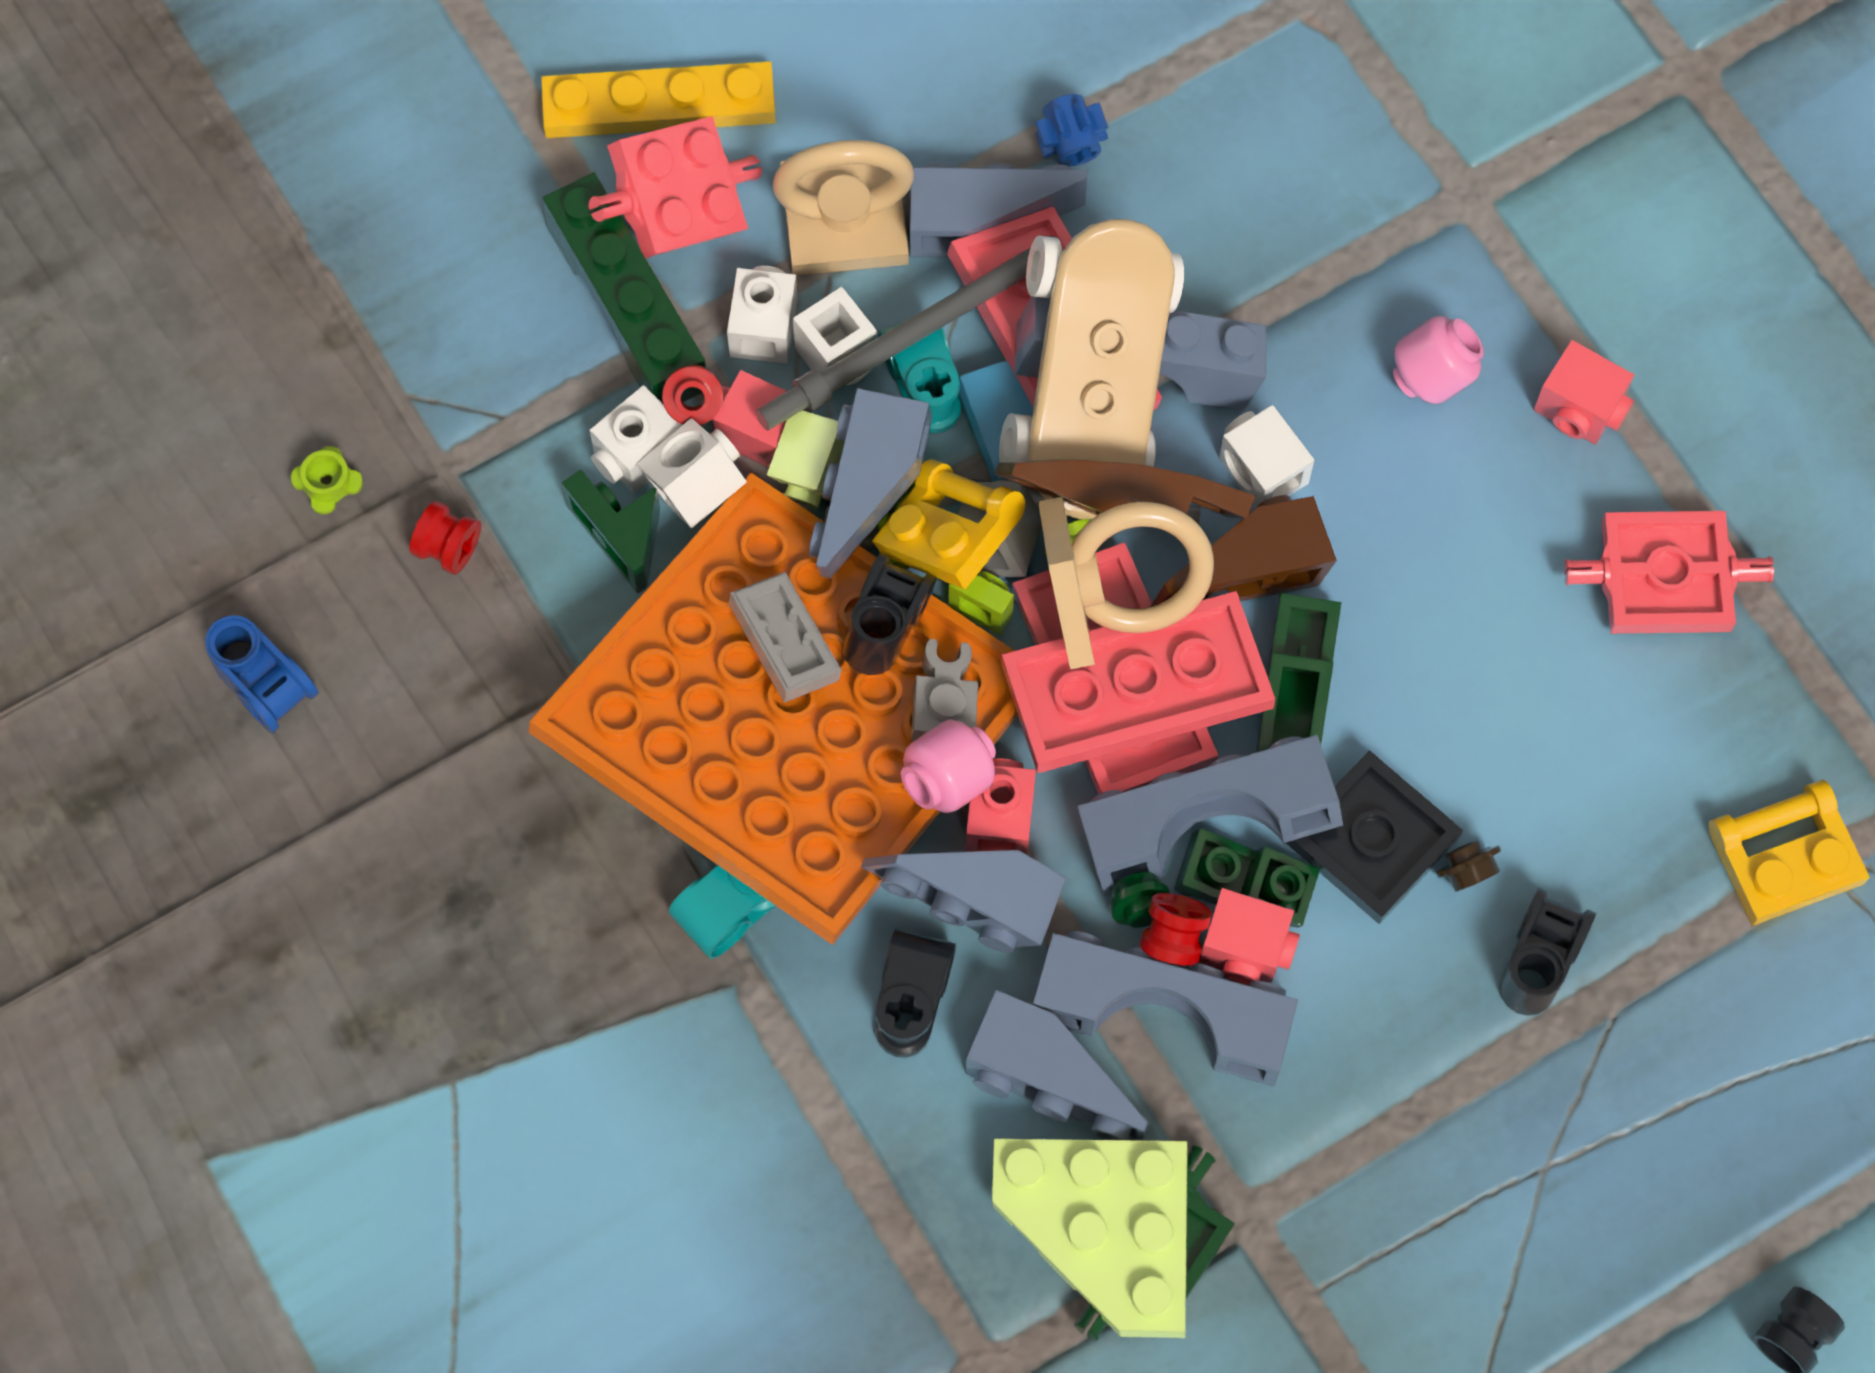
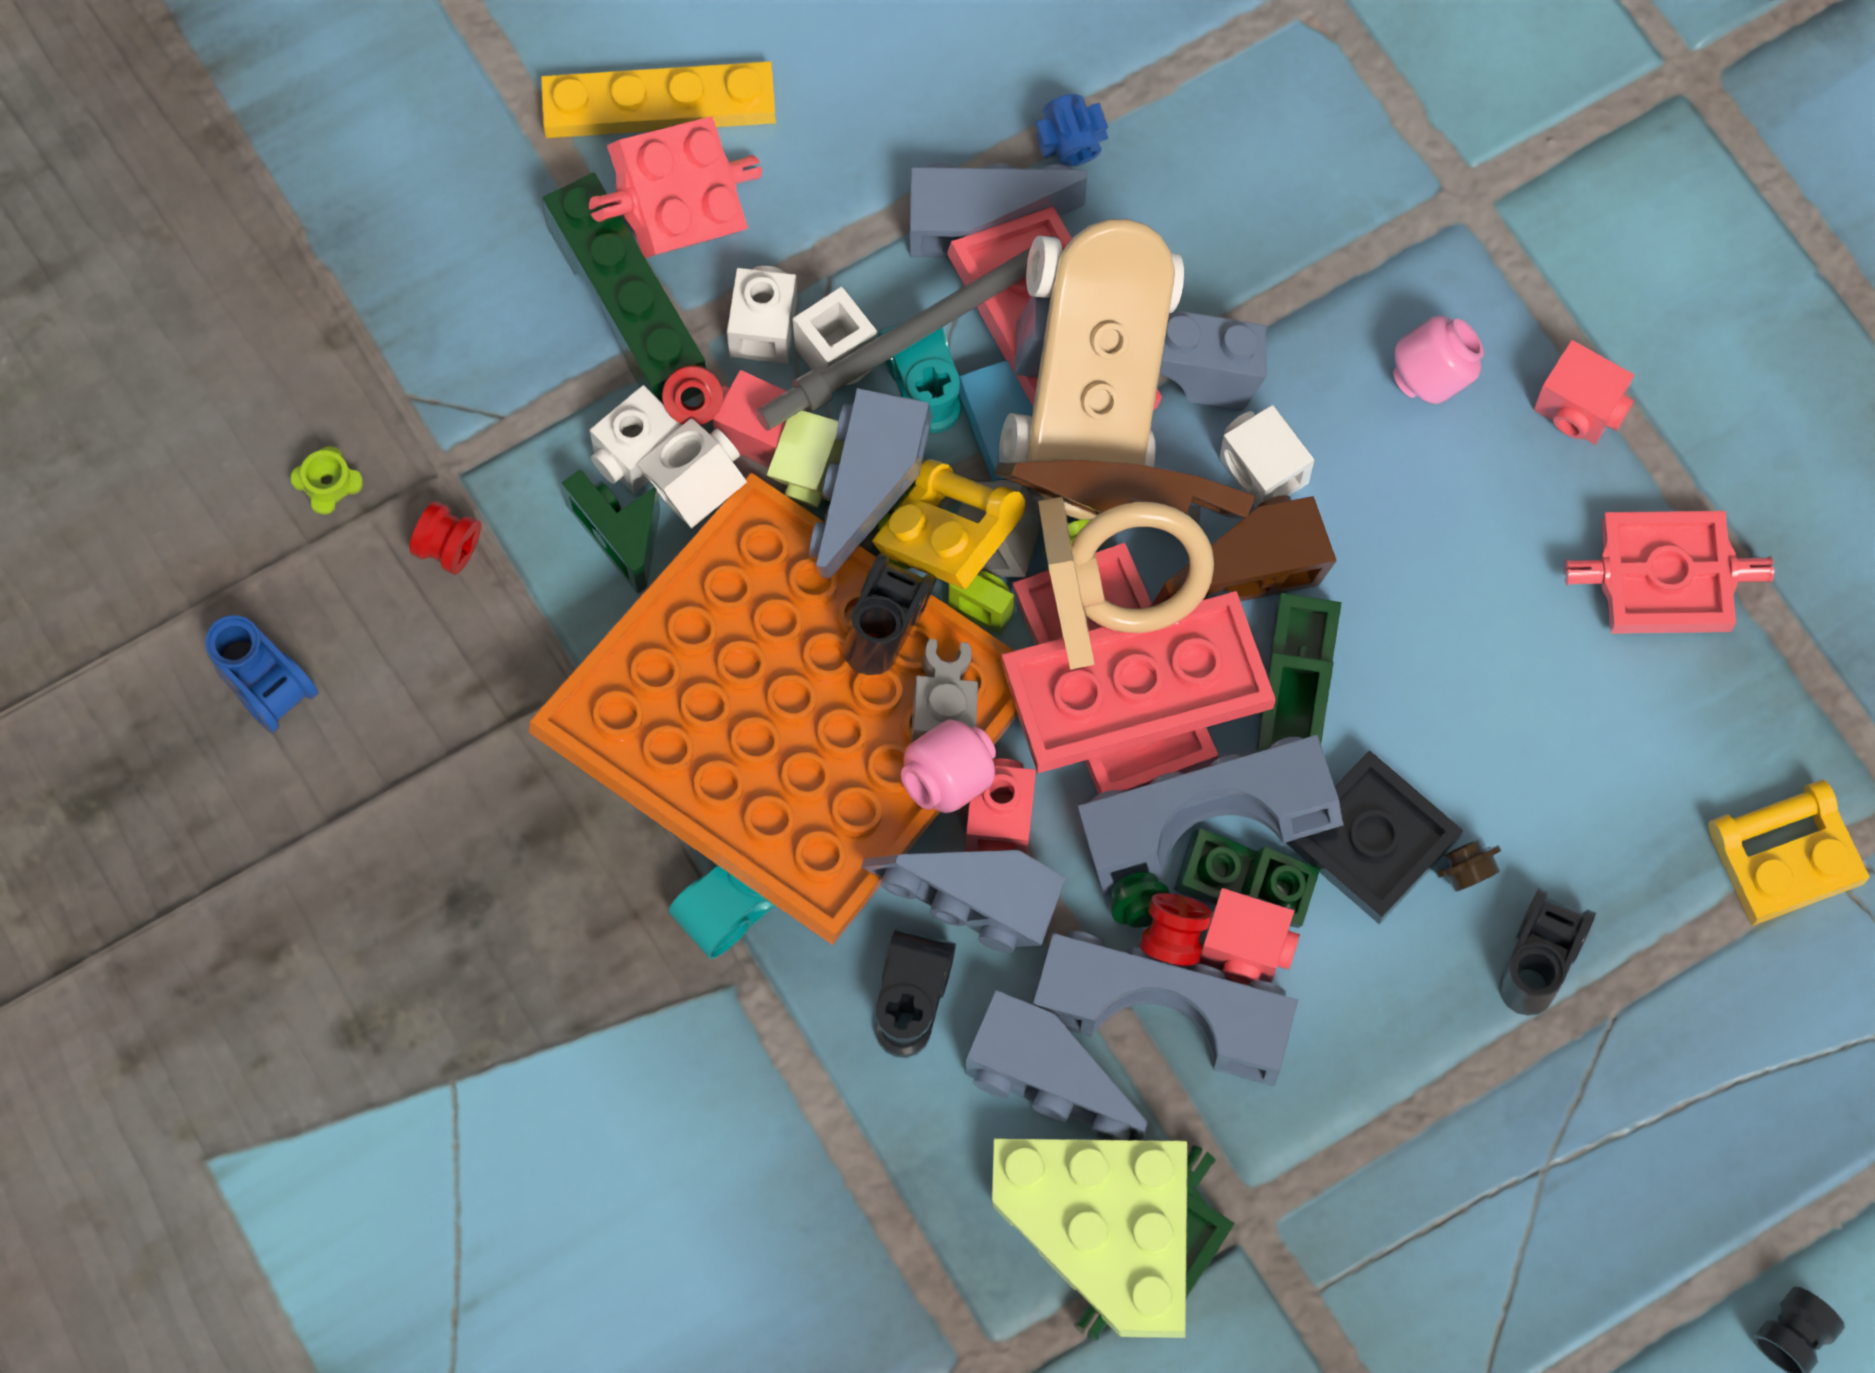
light grey plate [728,572,842,703] -> none
tan tile [773,140,914,276] -> none

